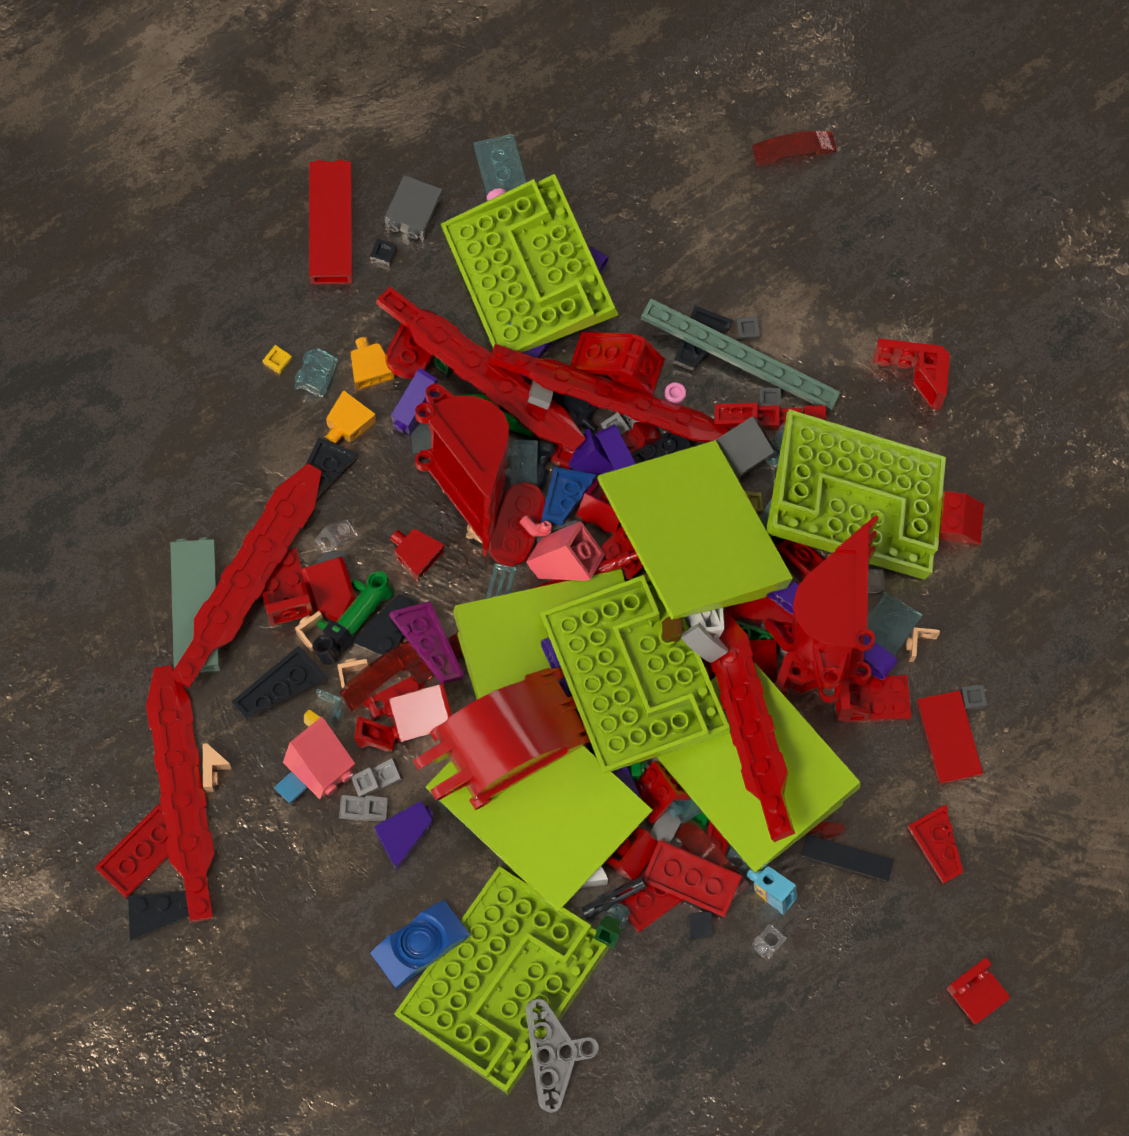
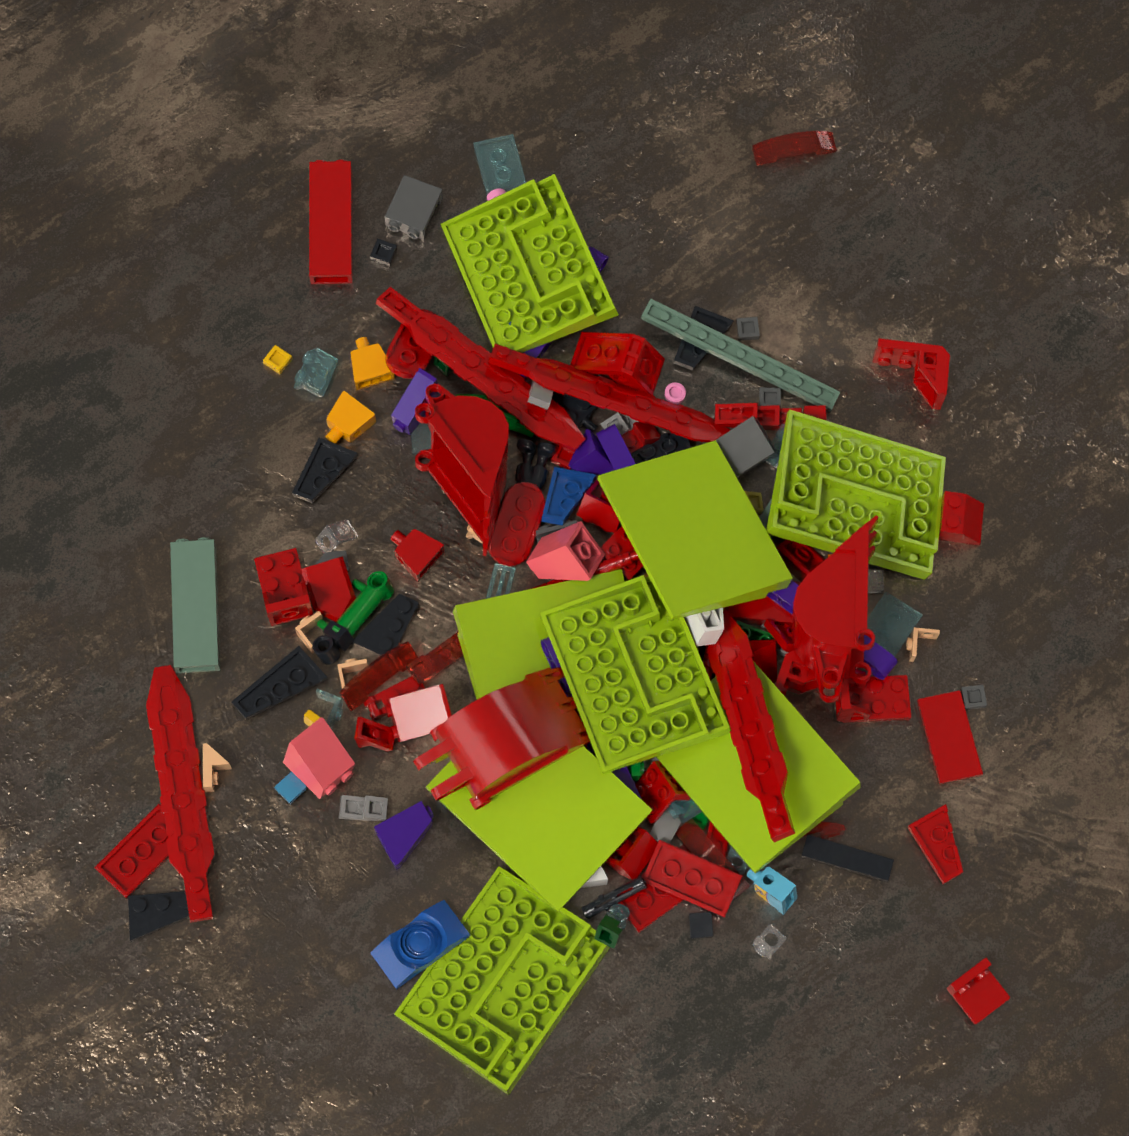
red plate [170,464,322,688] -> none
light grey slope [351,758,403,797] -> none
magenta wing [389,601,464,684] -> none
clear light blue bracket [507,440,538,486] -> none
coral arm [519,515,552,537] -> none
light grey beam [526,999,599,1113] -> none
reddish brown slope [662,616,683,642] -> none
light grey slope [681,622,729,663] -> none

